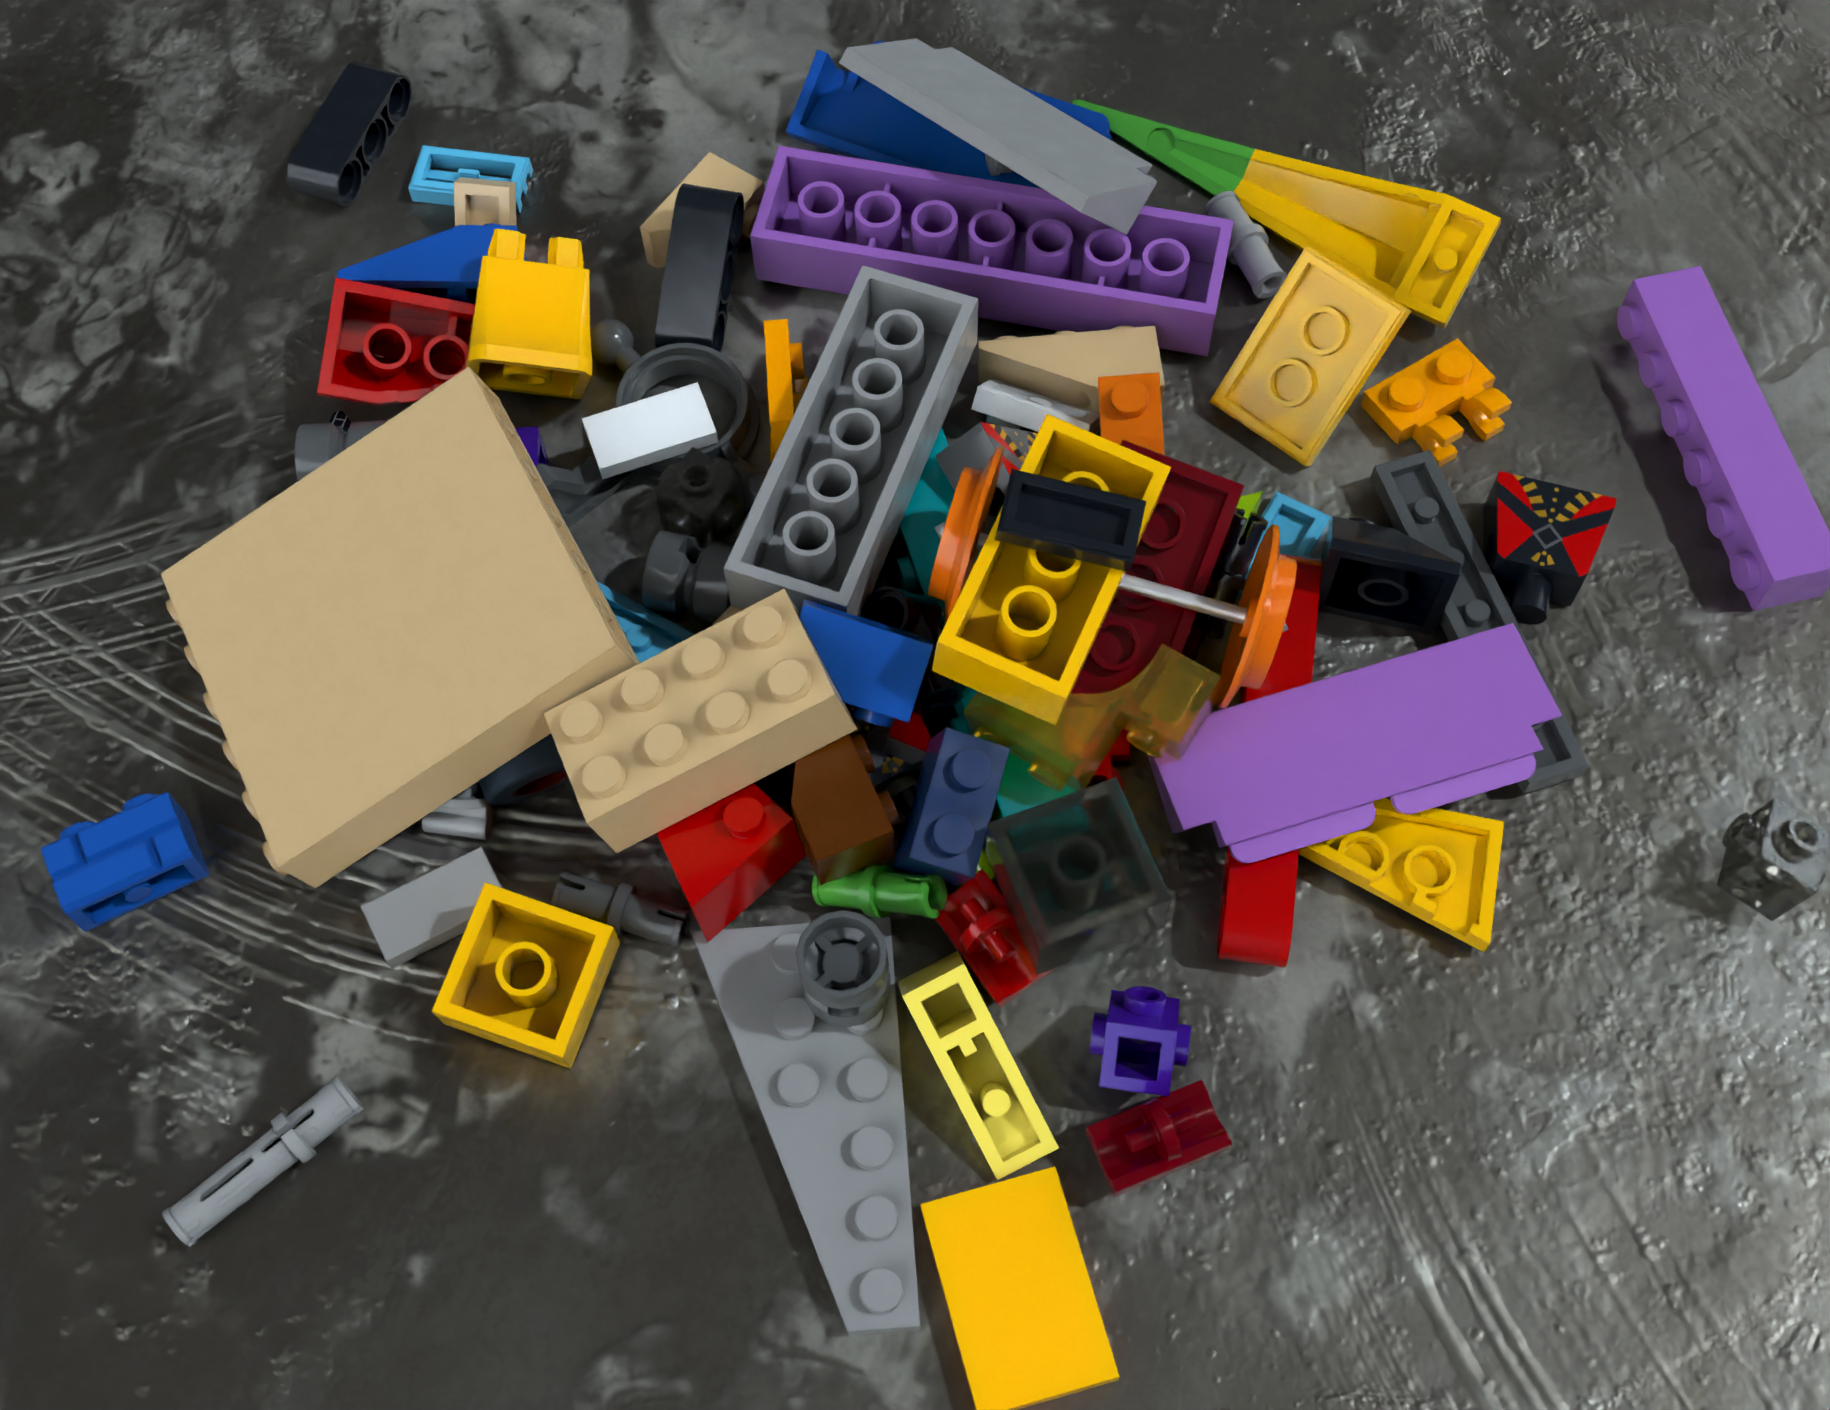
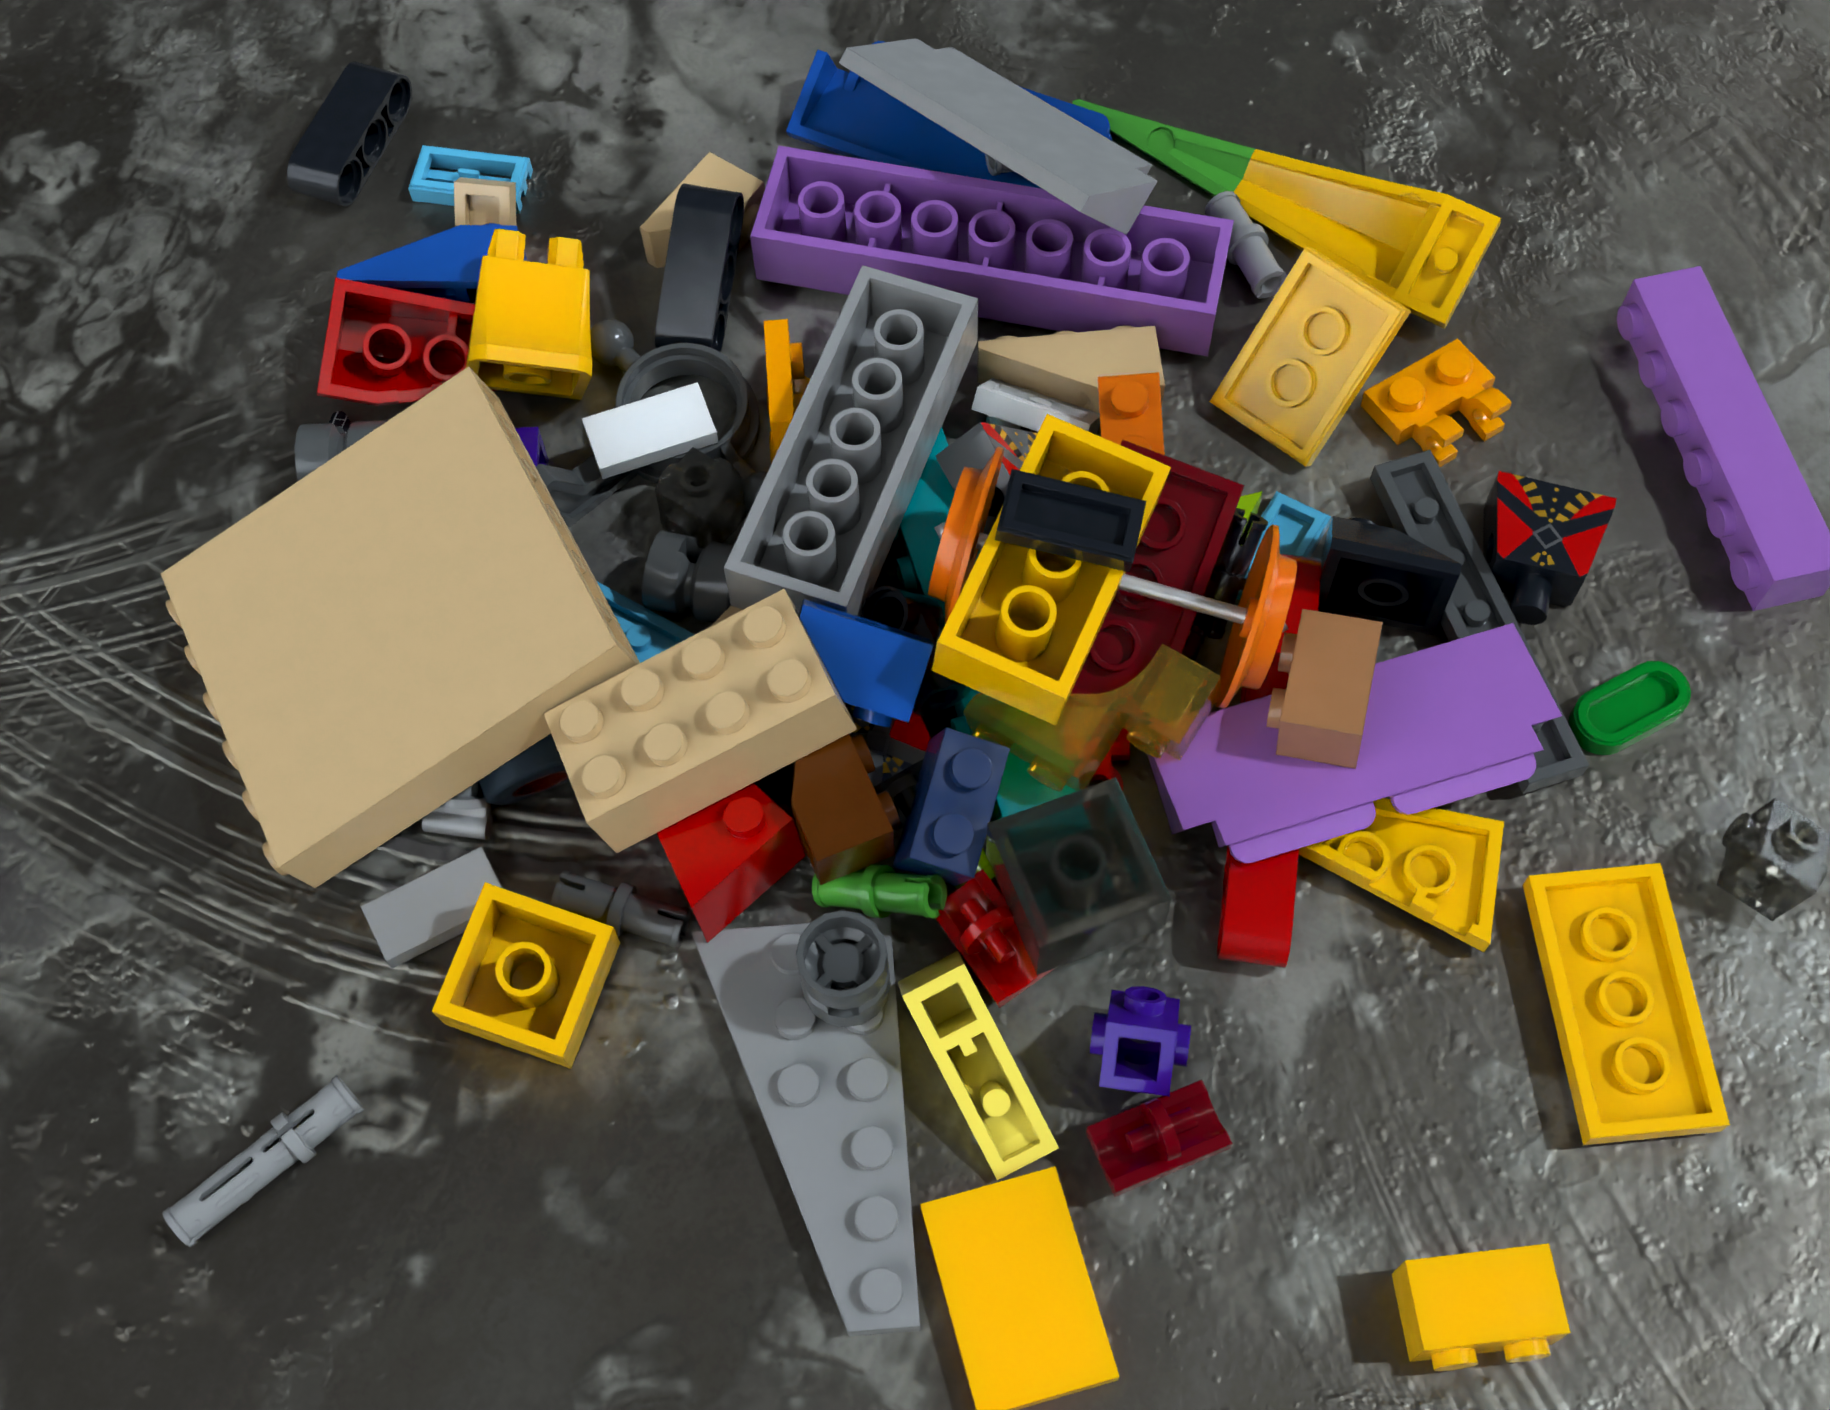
blue brick [40,791,210,932] -> none
none -> medium nougat brick [1266,609,1383,769]
none -> yellow brick [1392,1243,1571,1371]
none -> yellow plate [1523,863,1730,1145]
none -> green tile [1568,661,1691,755]

